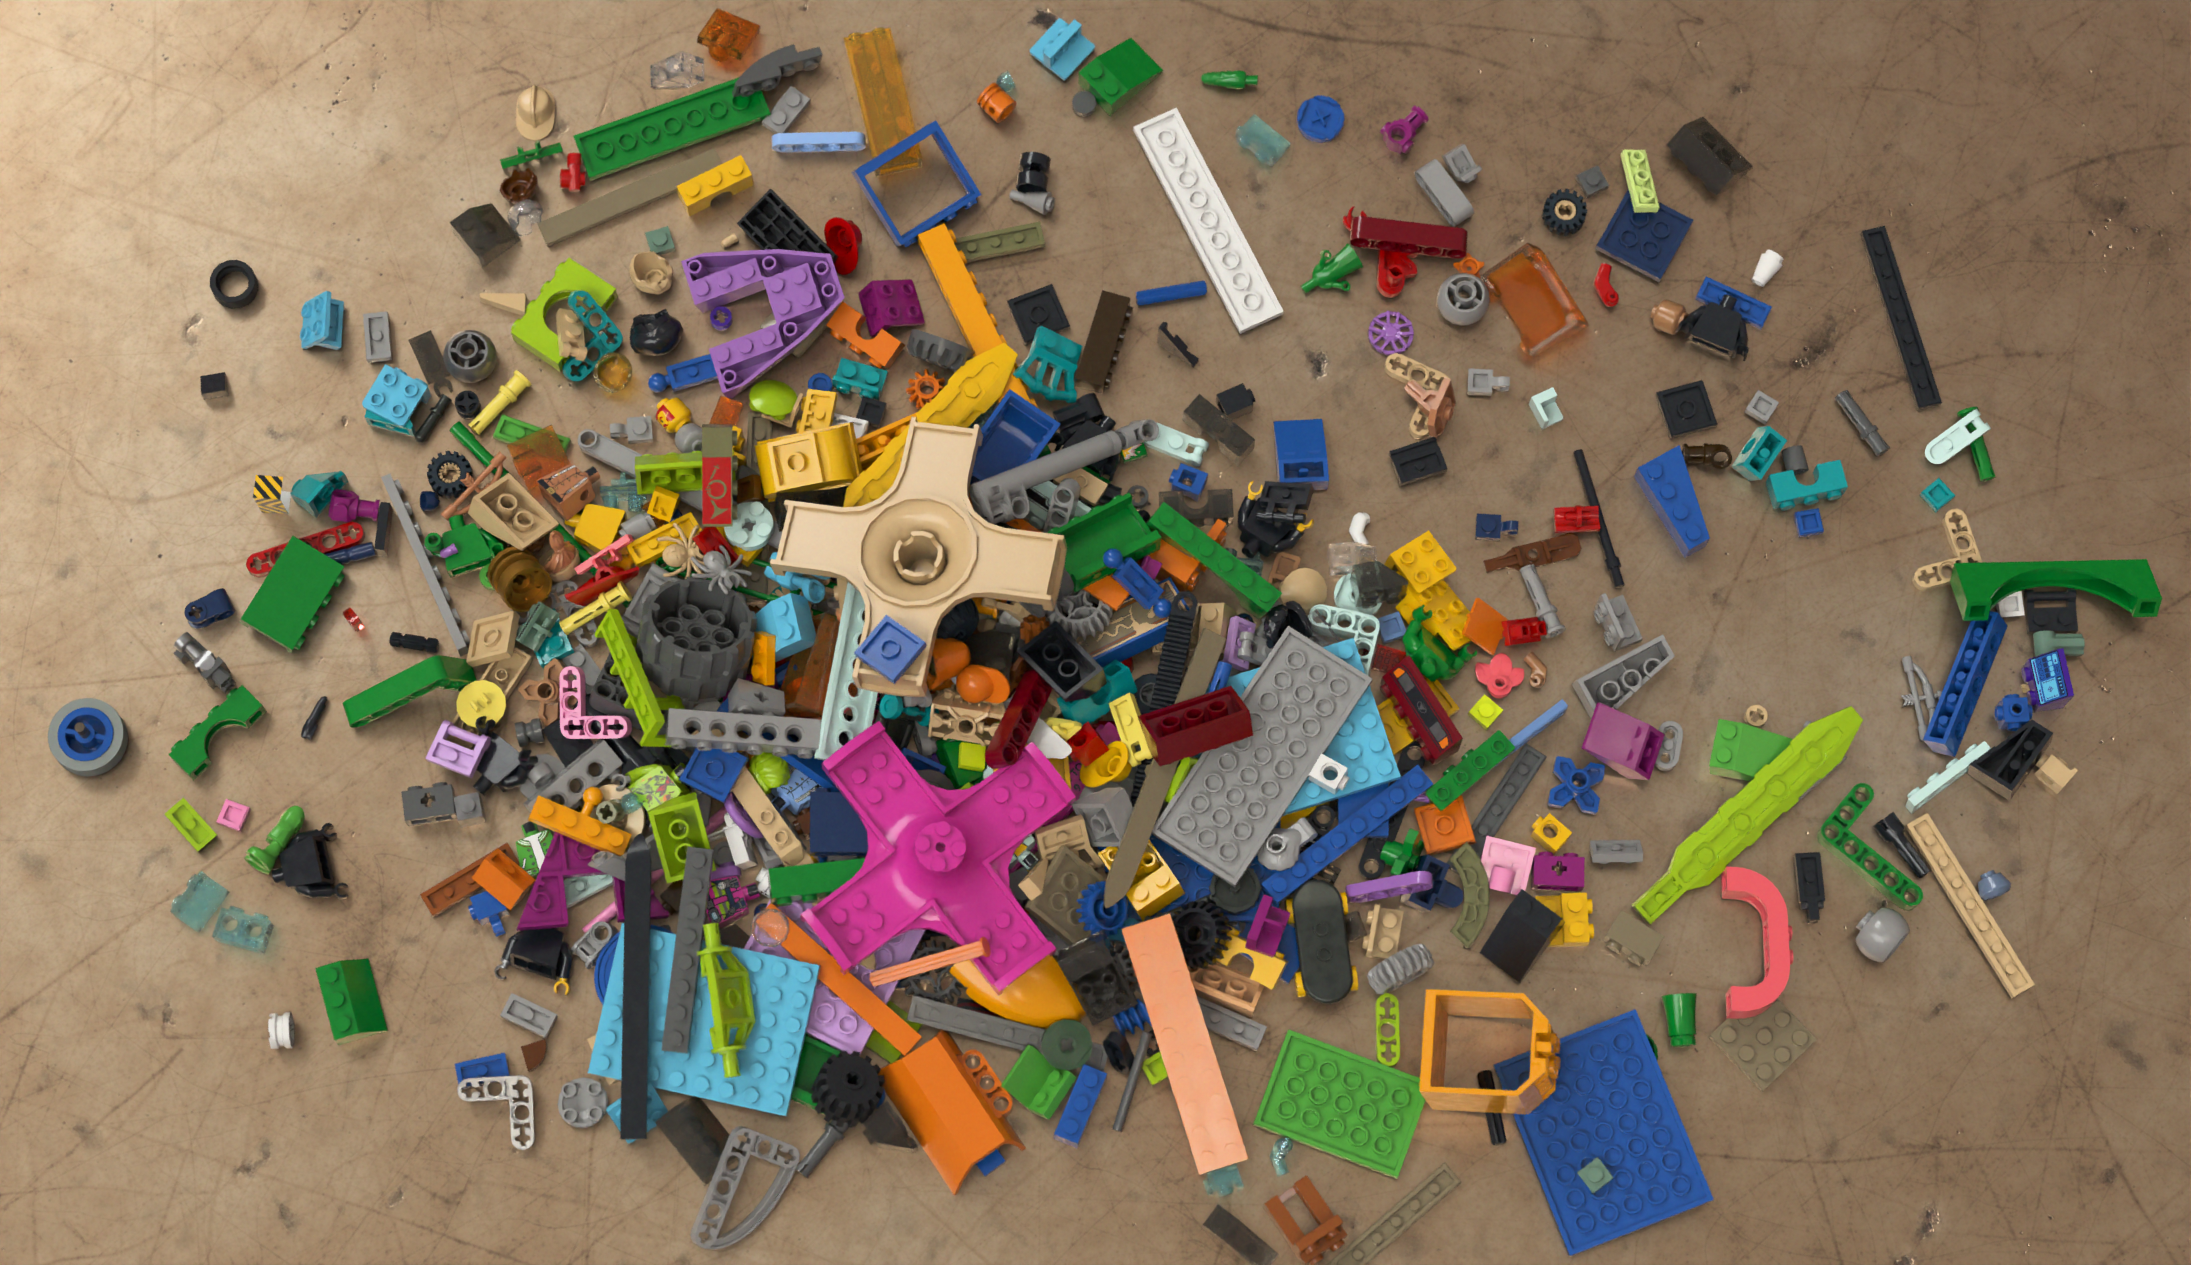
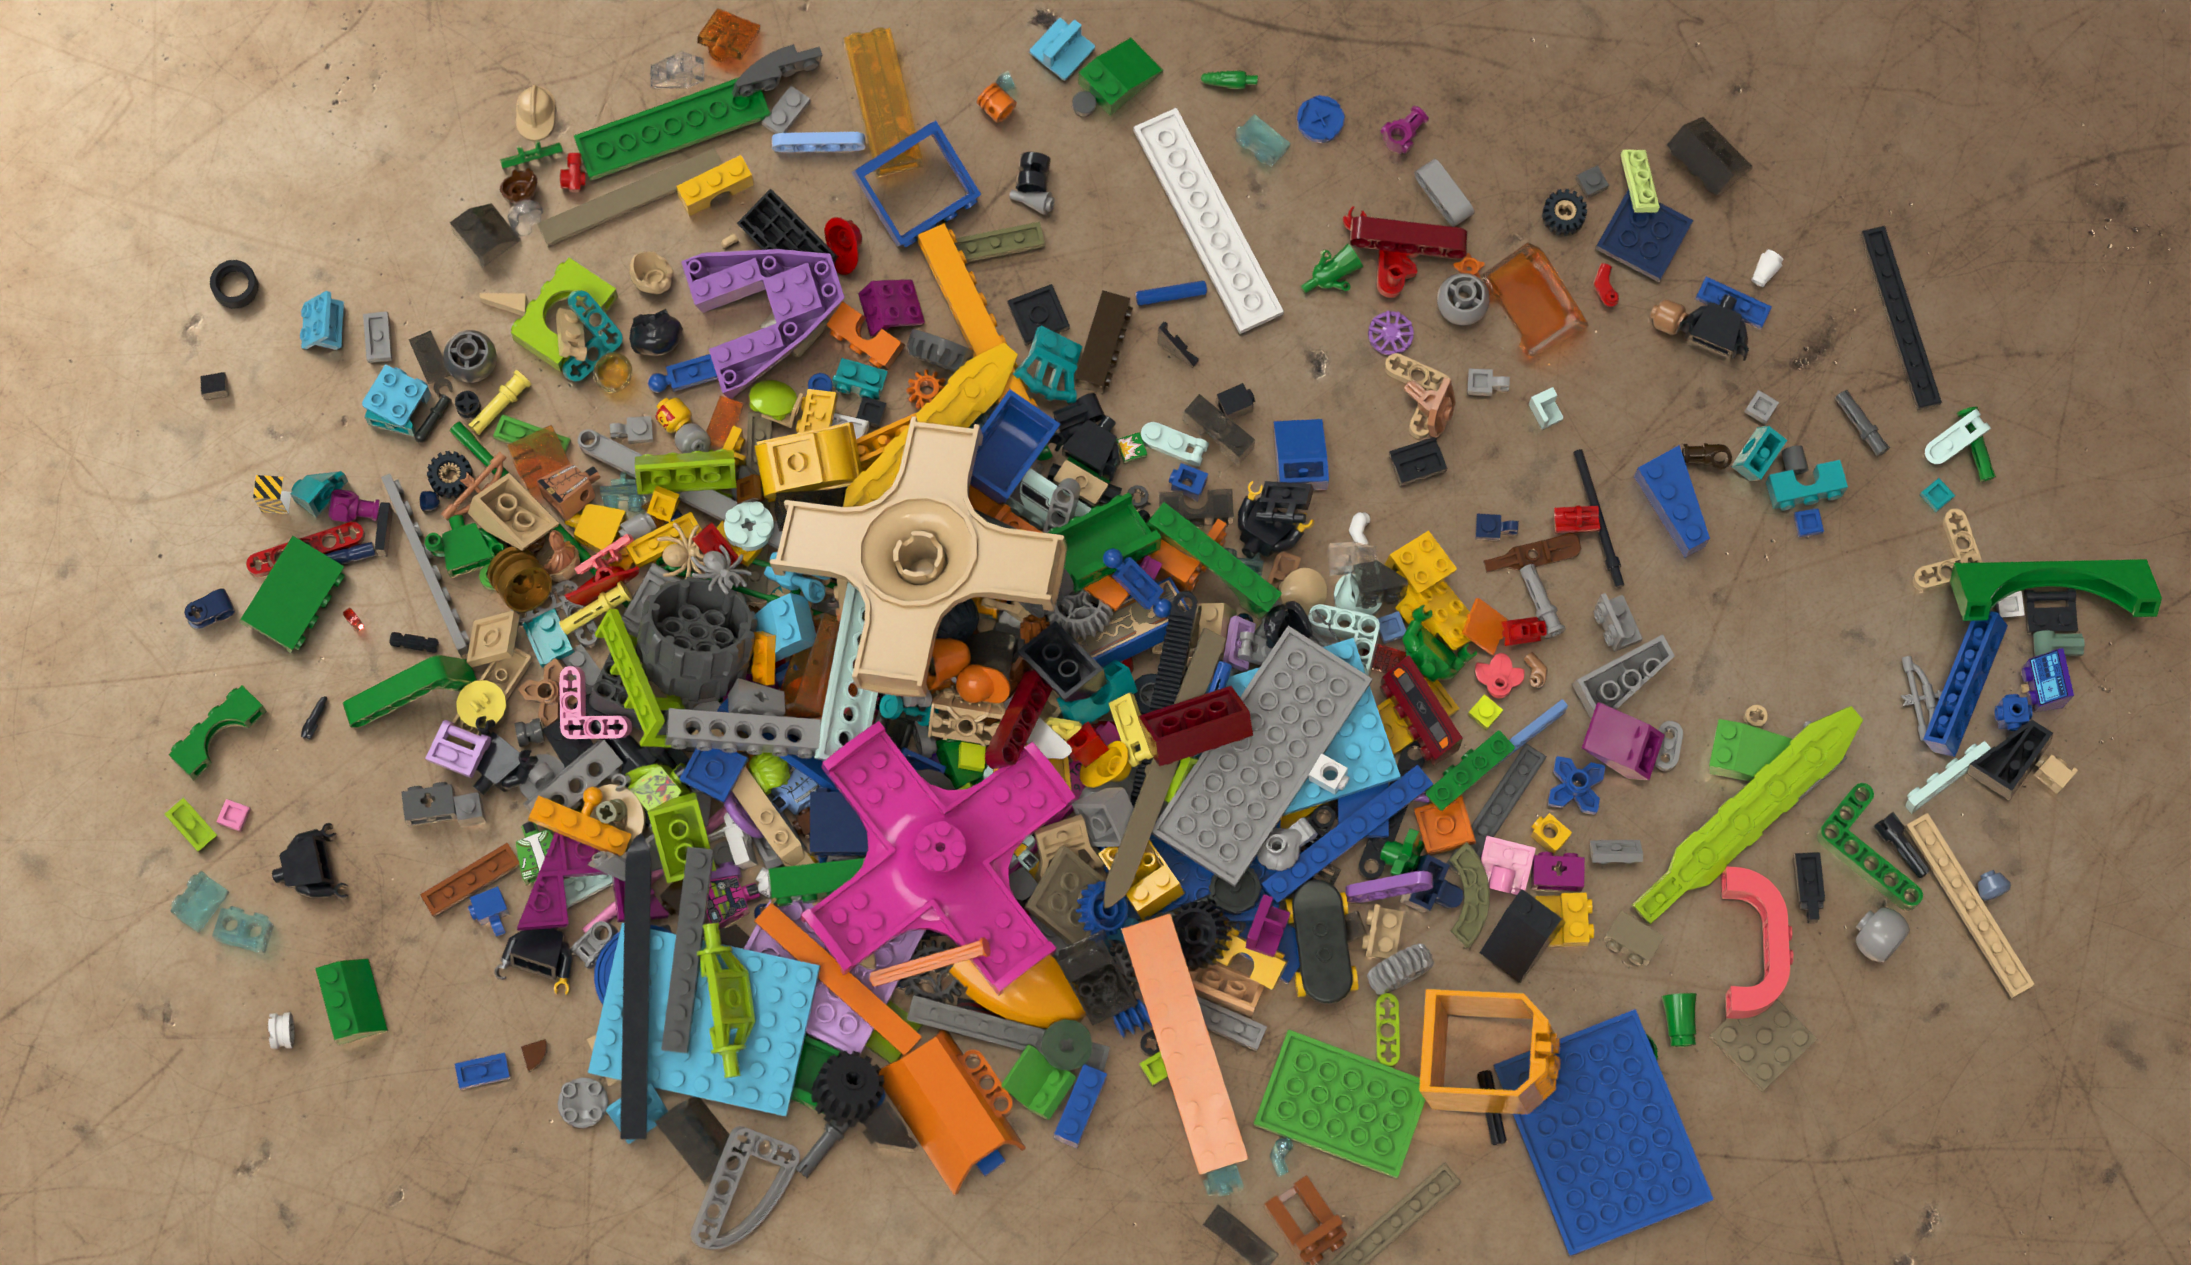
wheel [48,698,128,776] -> none
hips [174,632,236,694] -> none
bright green piece [244,806,305,874] -> none
medium lavender piece [440,543,458,558] -> none
beam [457,1075,535,1150] -> none
orange panel [472,848,536,910] -> none
light grey plate [500,993,558,1039] -> none
sand green hips [515,601,560,652] -> none
clear light blue hinge [620,792,643,814] -> none
sand green plate [645,226,675,256] -> none
brick [702,424,737,527] -> none
dark purple bush [710,306,732,331] -> none
clear hair [751,909,790,947] -> none
plate [854,615,927,684] -> none
light grey piece [969,419,1159,525] -> none
tan piece [1018,858,1048,901] -> none
black beam [1103,1031,1134,1074] -> none
dark grey bar [1112,1031,1152,1132] -> none
light grey bracket [1442,144,1482,183] -> none
sand green plate [1577,1157,1614,1194] -> none
black tile [1655,380,1718,439] -> none

